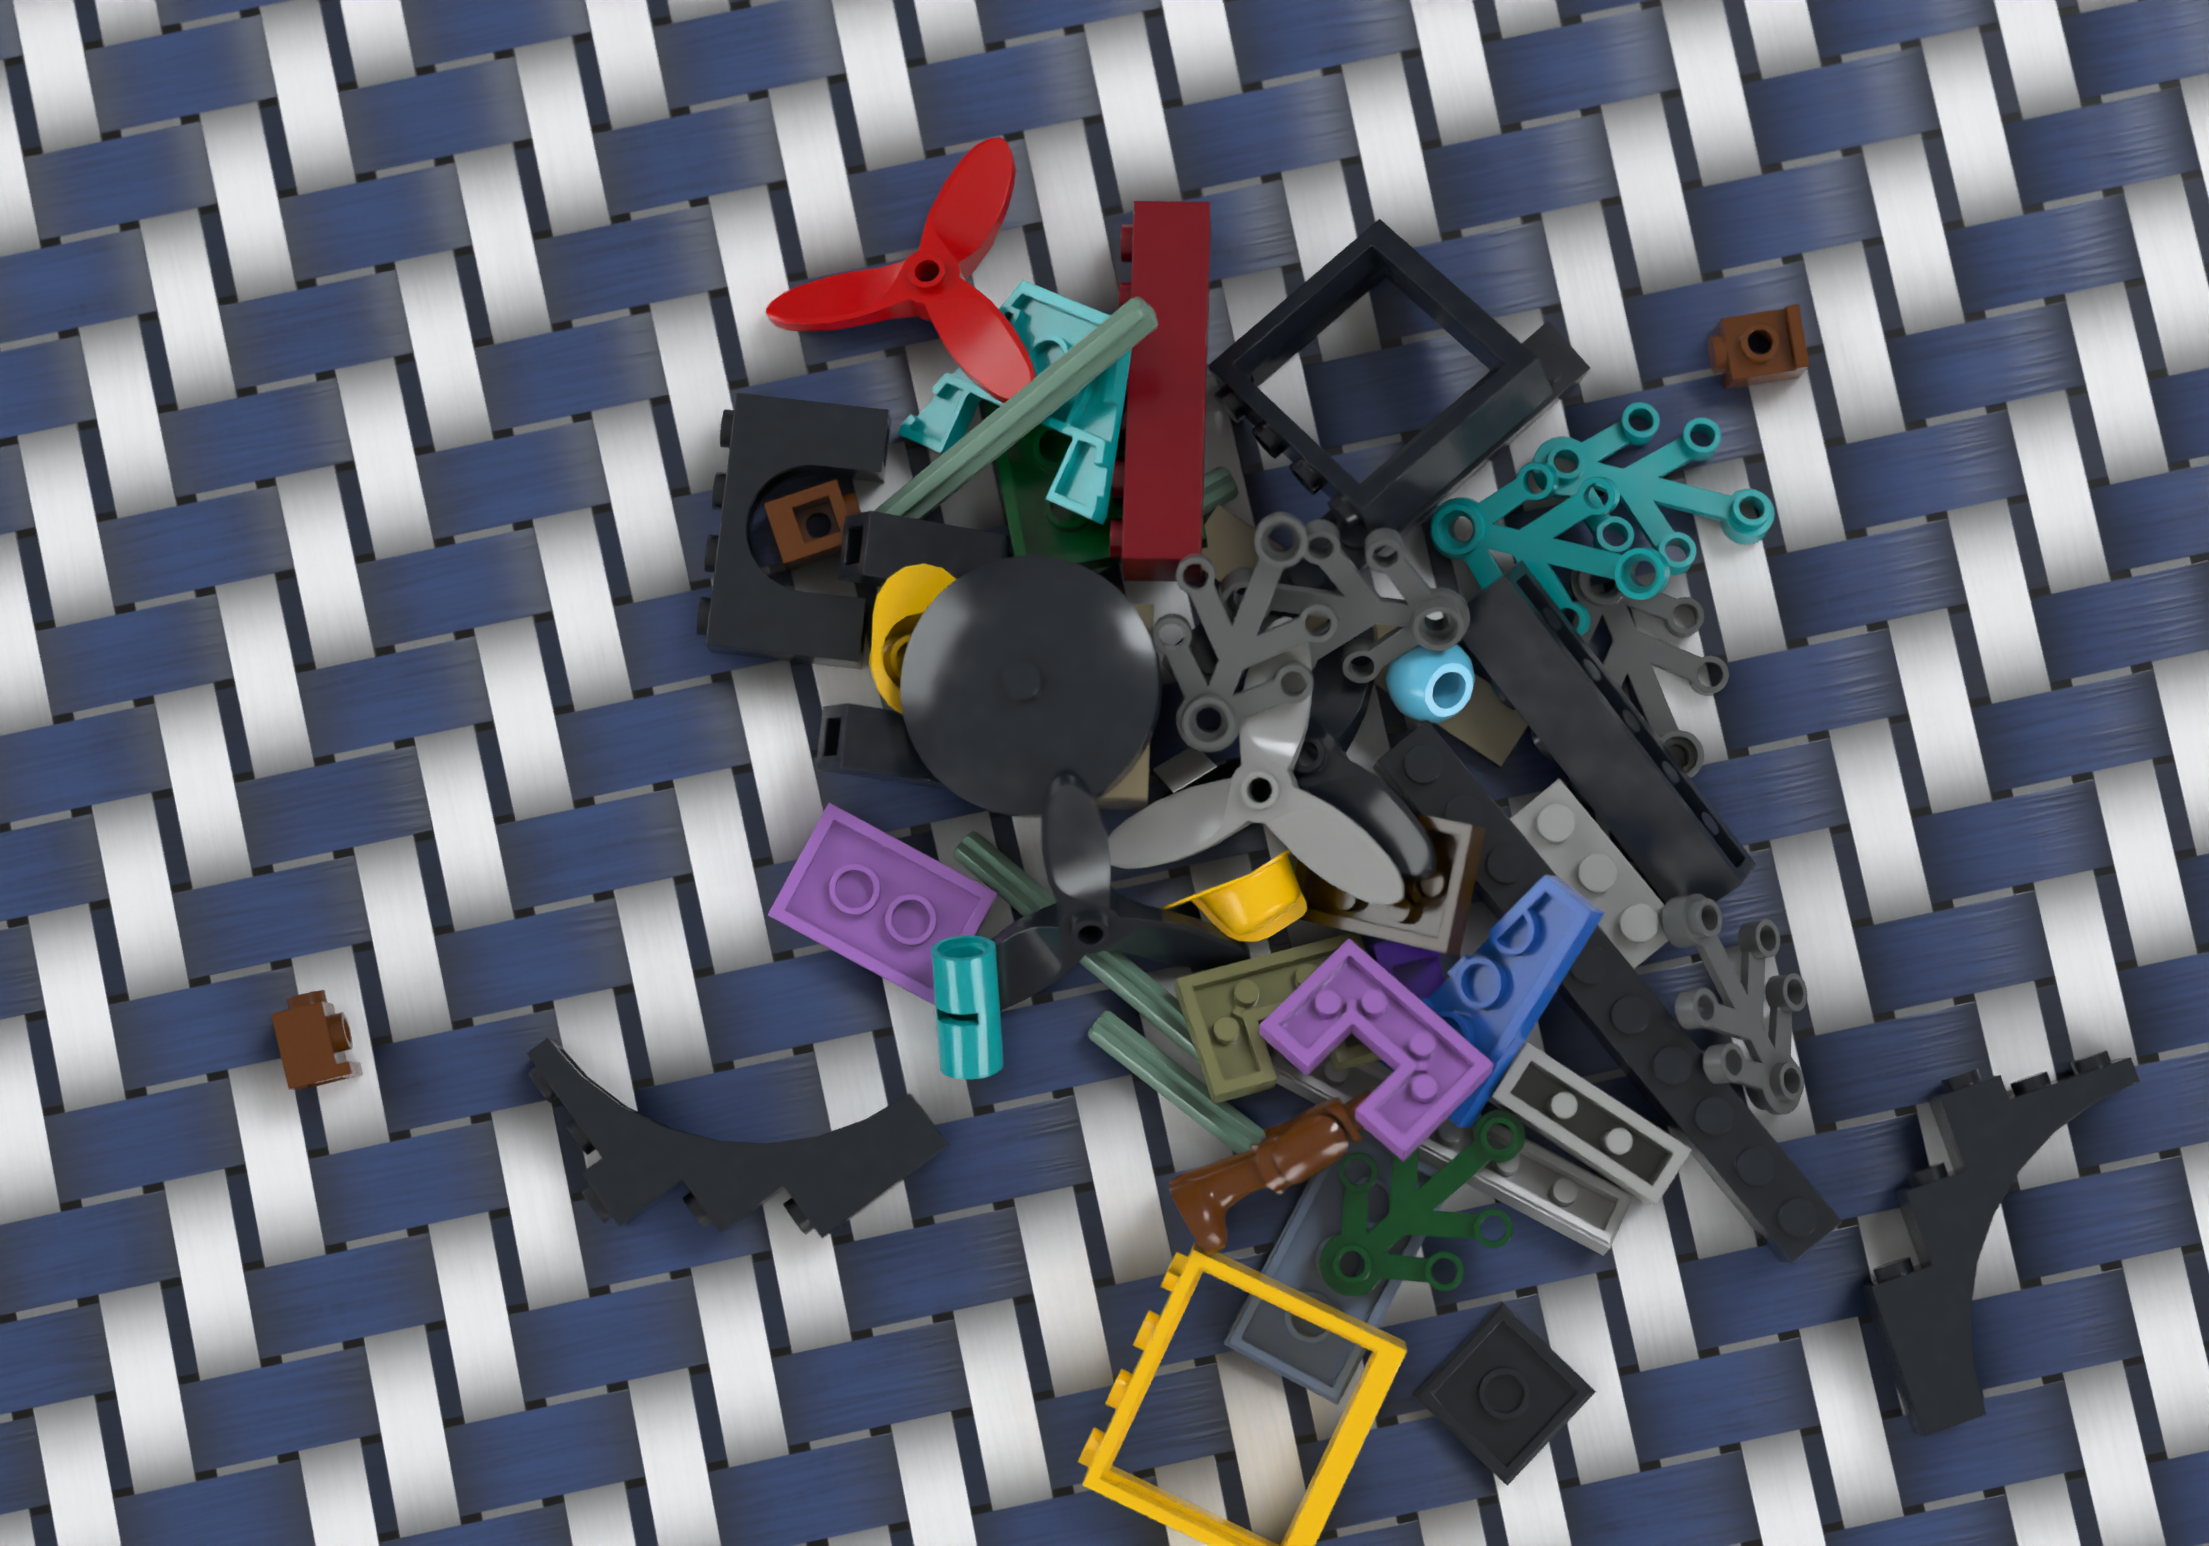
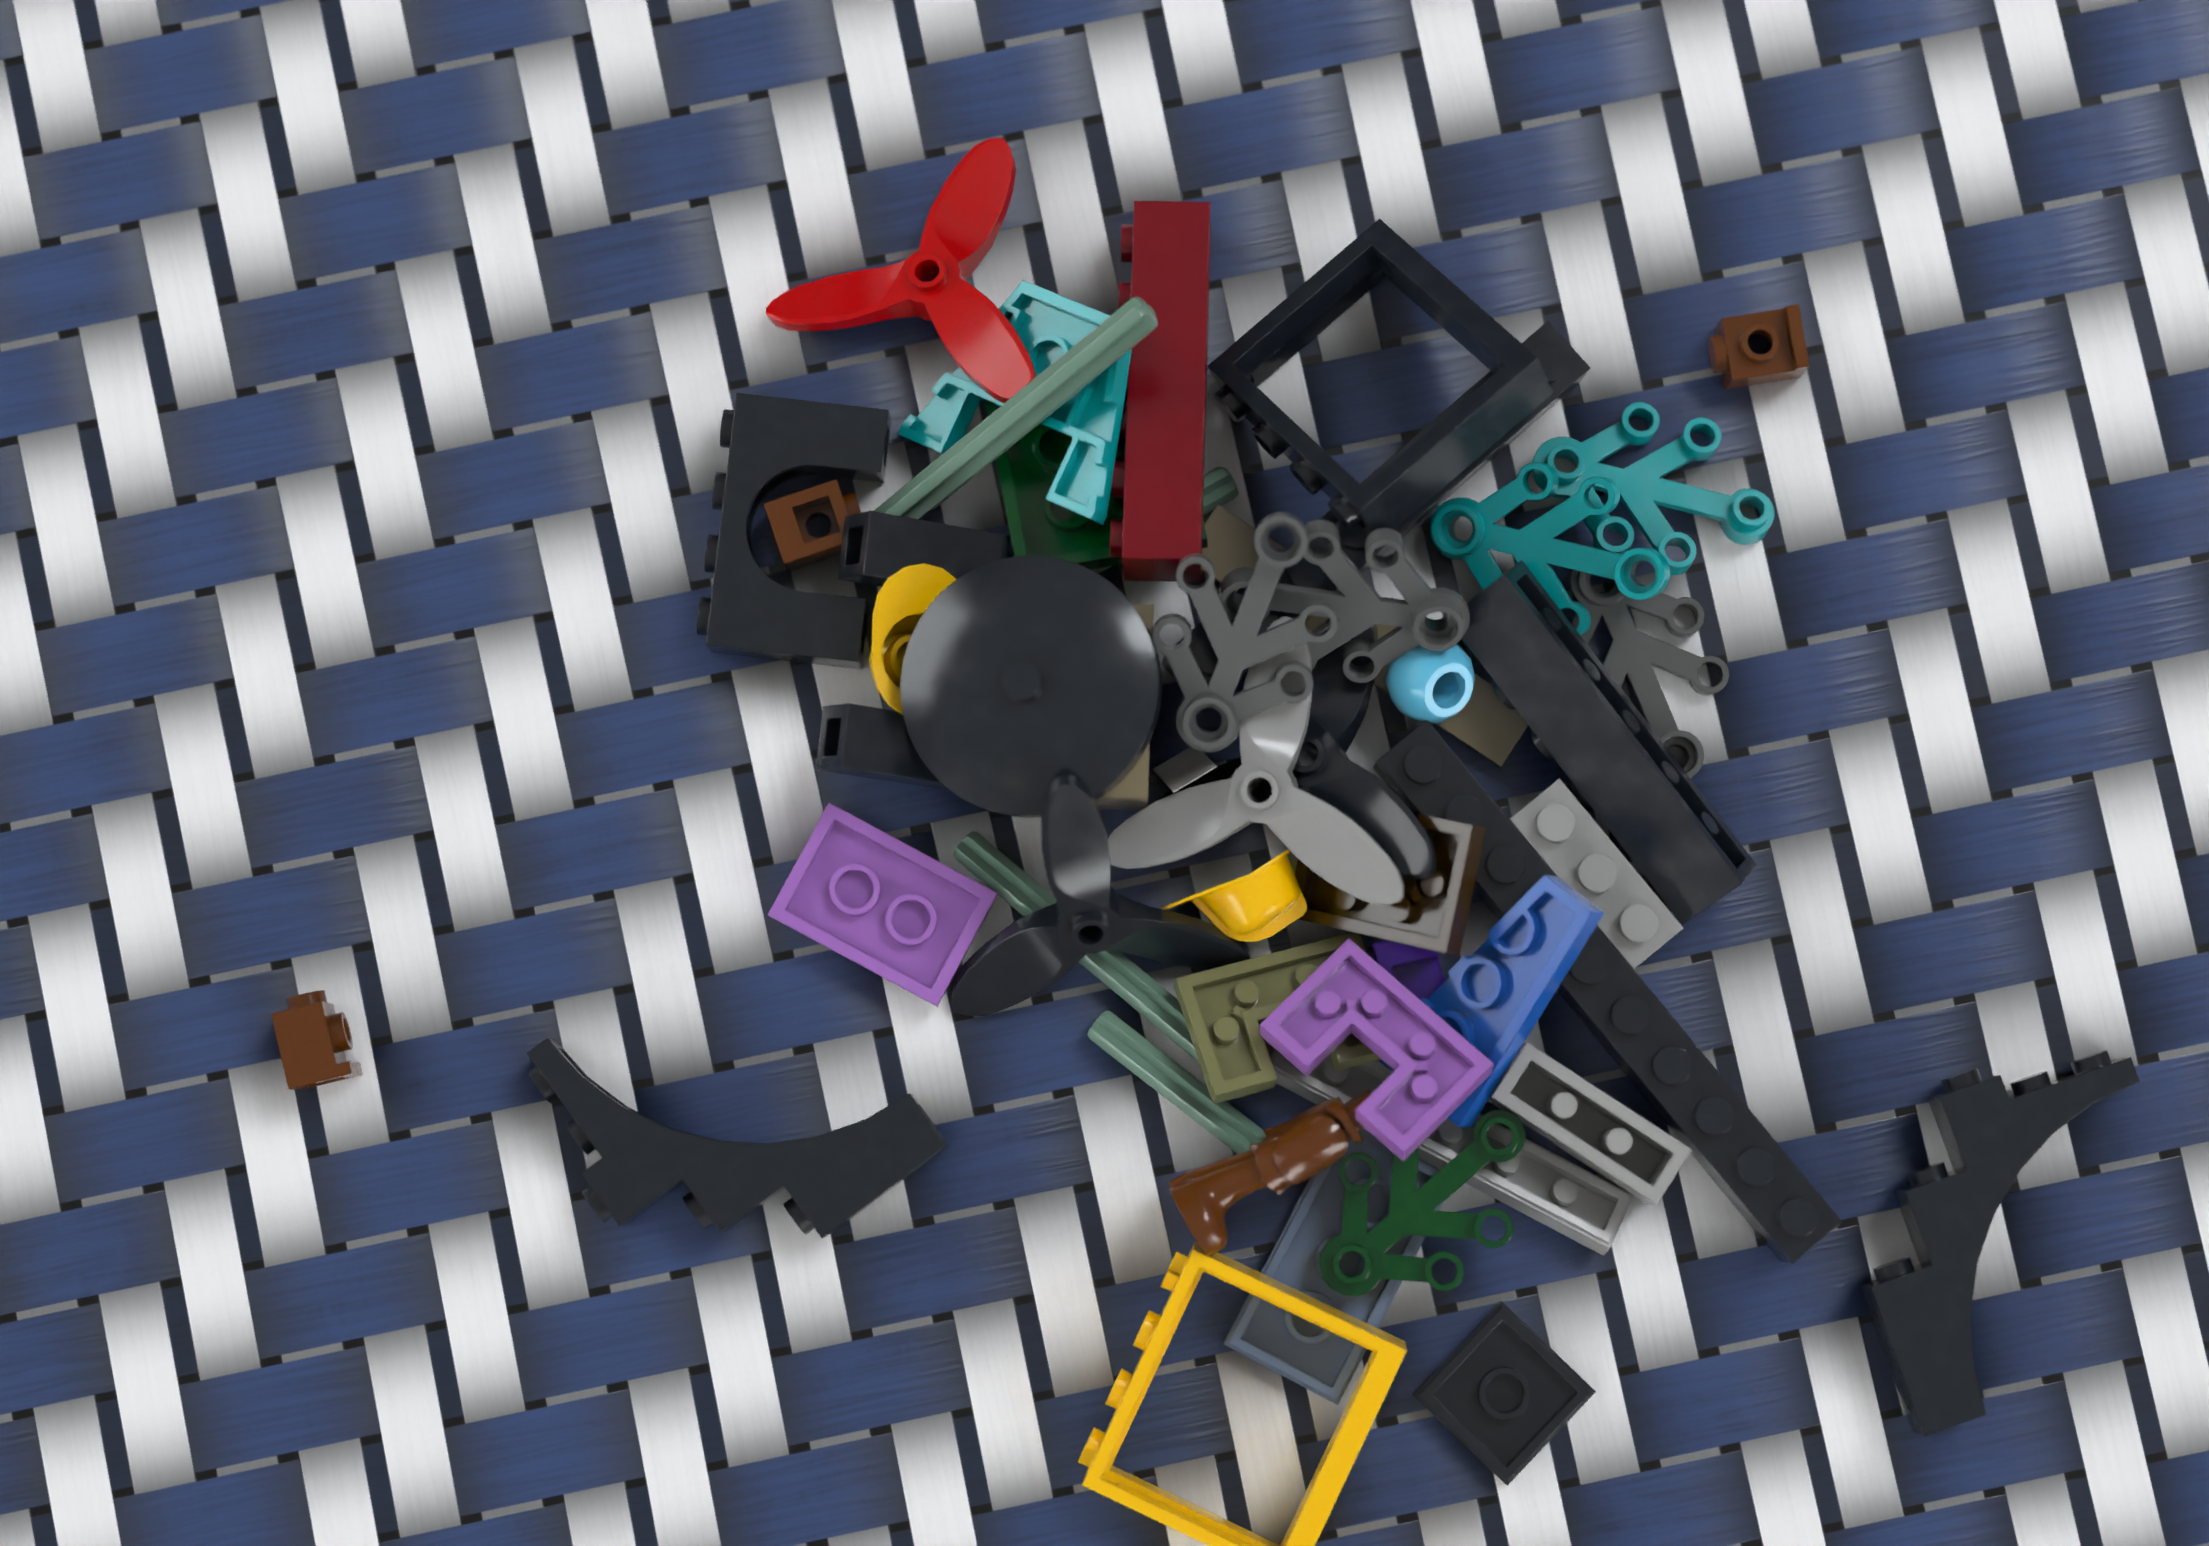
teal pin [931,935,1004,1080] -> none
dark grey plant [1662,894,1807,1115] -> none

